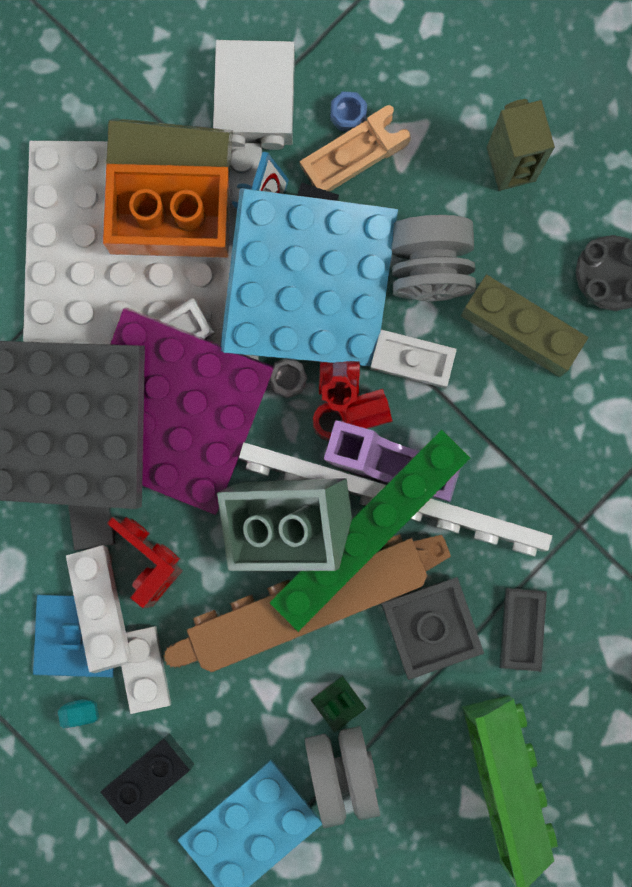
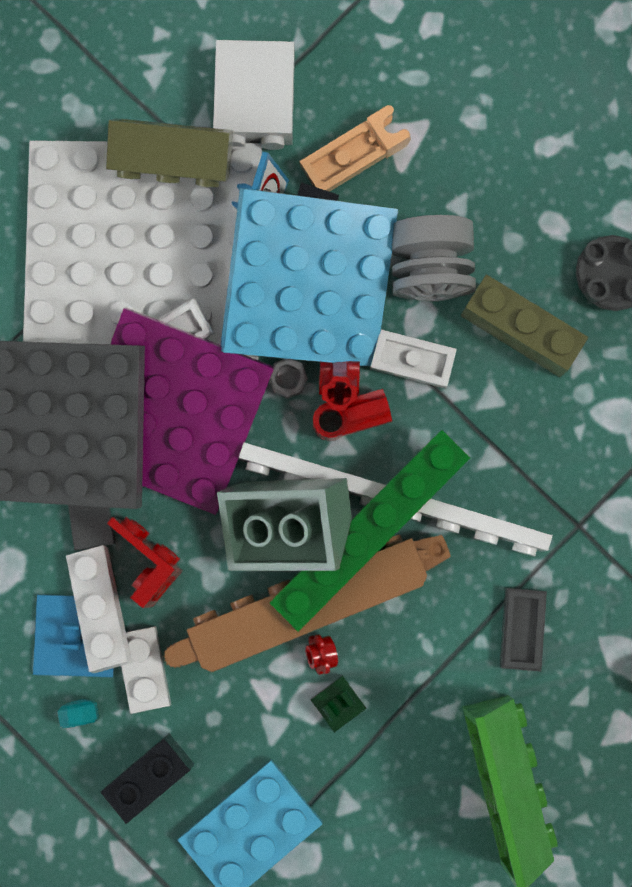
orange slope [103,164,230,258] -> none
light grey wheel [305,726,380,828] -> none
lavender arch [324,420,461,502] -> none
medium blue tile [330,92,367,132] -> none
dark grey plate [381,577,484,680] -> none
olive brick [487,99,555,191] -> none
none -> red plate [305,634,338,675]

